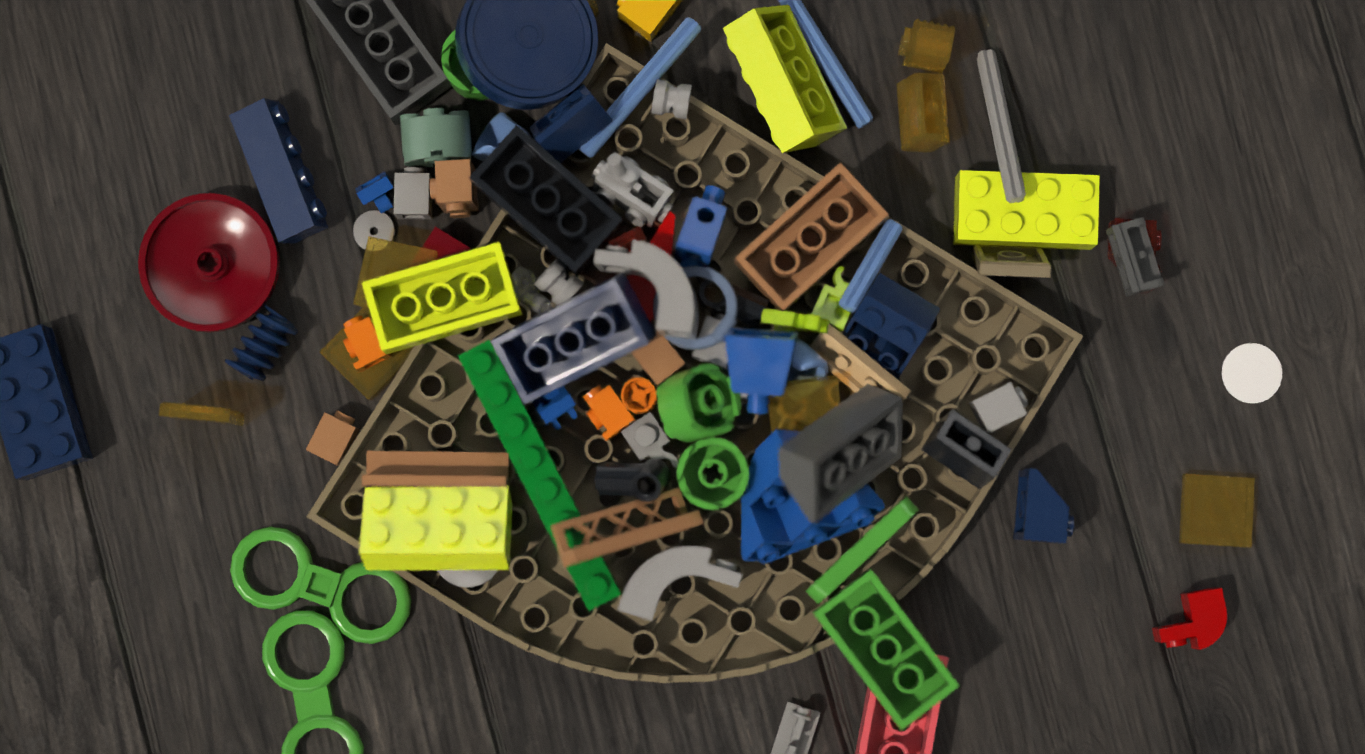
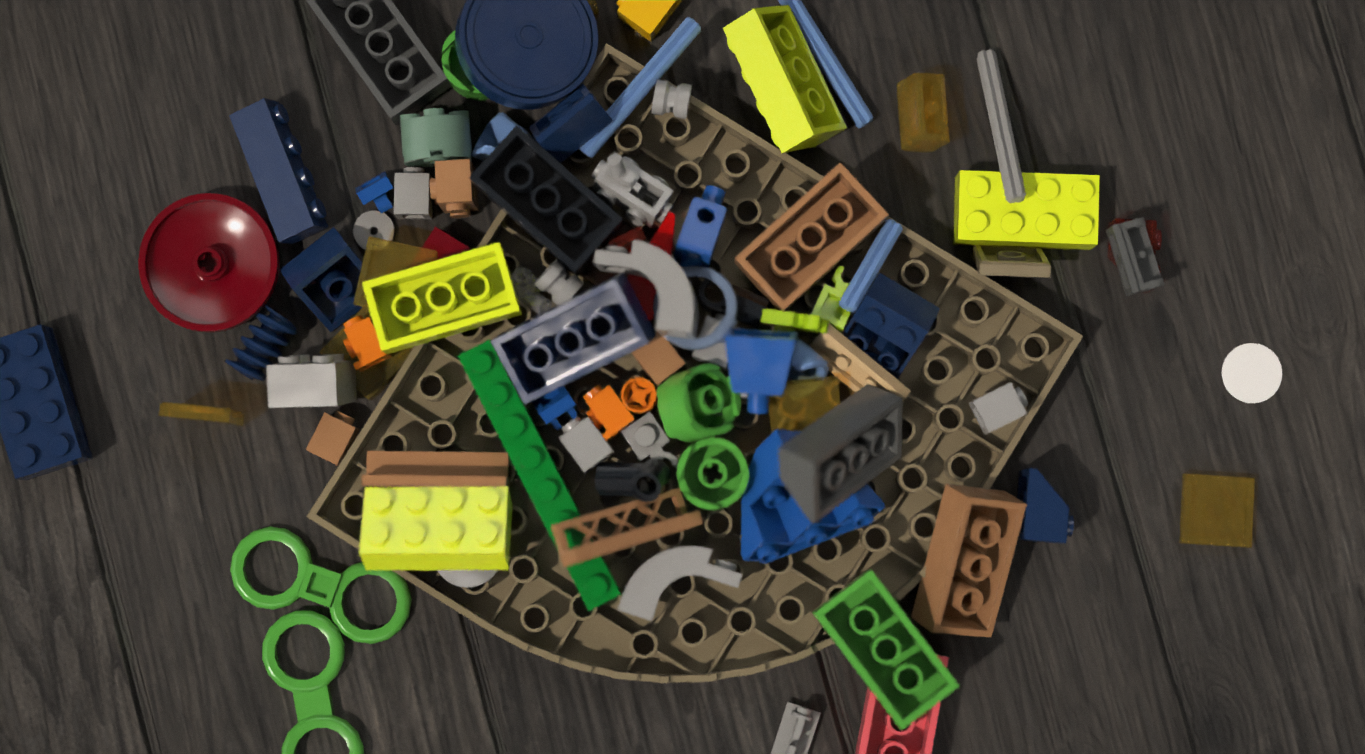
bright green beam [806,496,919,604] -> none
clear yellow brick [898,19,955,73] -> none
black brick [921,410,1011,490] -> none
red brick [1152,587,1227,650] -> none
none -> light grey brick [267,354,357,408]
none -> dark blue slope [280,227,375,332]
none -> light grey brick [559,416,614,473]
none -> medium nougat brick [911,484,1027,638]

